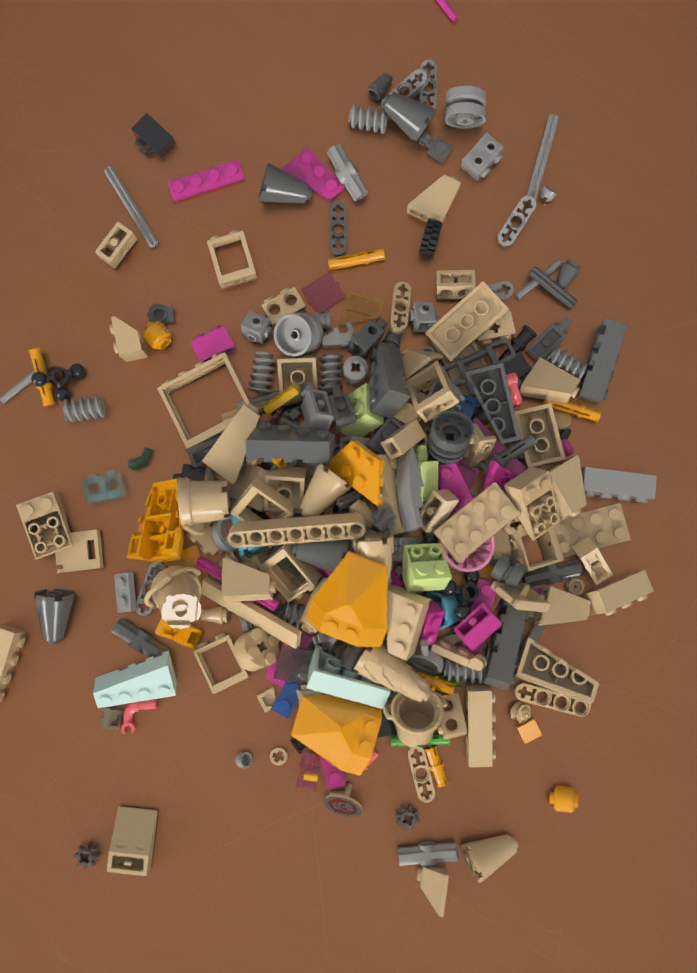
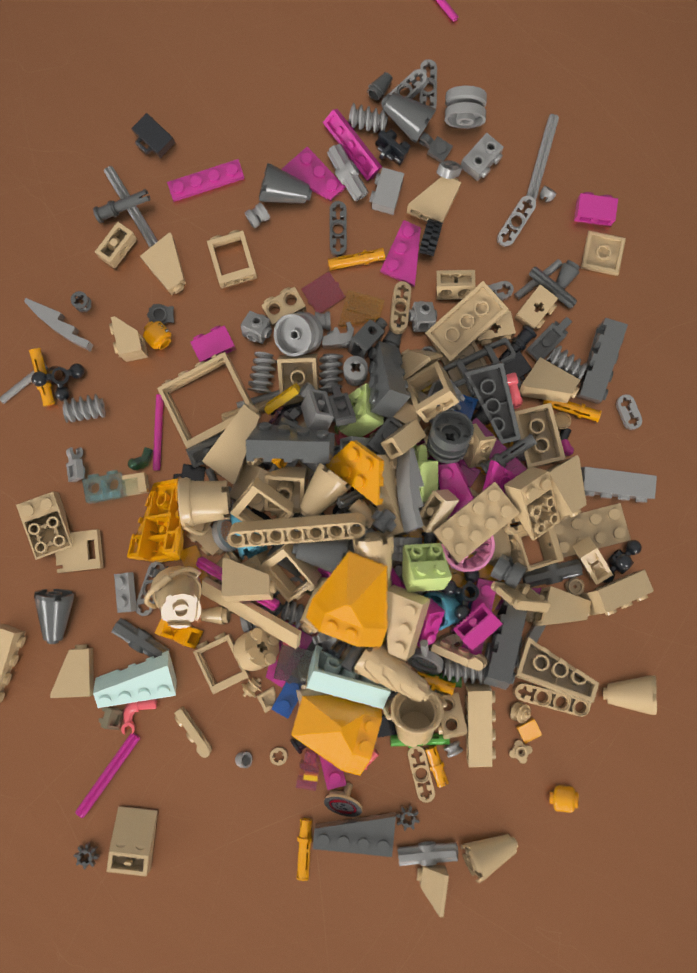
none -> light grey slope [24,298,93,352]
none -> tan slope [50,644,94,698]
none -> light grey plate [66,447,85,482]
none -> dark grey bush [71,291,92,312]
none -> dark pink axle [75,733,140,818]
none -> dark grey pin [93,189,151,223]
none -> tan panel [121,472,150,496]
none -> tan slope [140,232,186,295]
none -> dark pink bar [153,394,163,471]
none -> tan hinge [174,706,212,758]
none -> tan wheel [241,677,262,698]
none -> light grey wheel [244,202,270,228]
none -> light orange pin [296,818,313,881]
none -> dark grey wedge [313,812,396,857]
none -> dark pink plate [323,109,382,181]
none -> light grey brick [370,167,404,215]
none -> black hips [375,129,410,166]
none -> dark pink wing [380,220,421,287]
none -> light grey beam [436,160,463,179]
none -> light grey bush [444,741,463,758]
none -> tan plate [509,740,532,764]
none -> tan brick [514,285,558,330]
none -> dark pink brick [574,192,618,226]
none -> tan tile [580,230,626,276]
none -> black piece [602,540,642,583]
none -> tan cone [603,675,657,715]
none -> light grey beam [616,394,642,430]

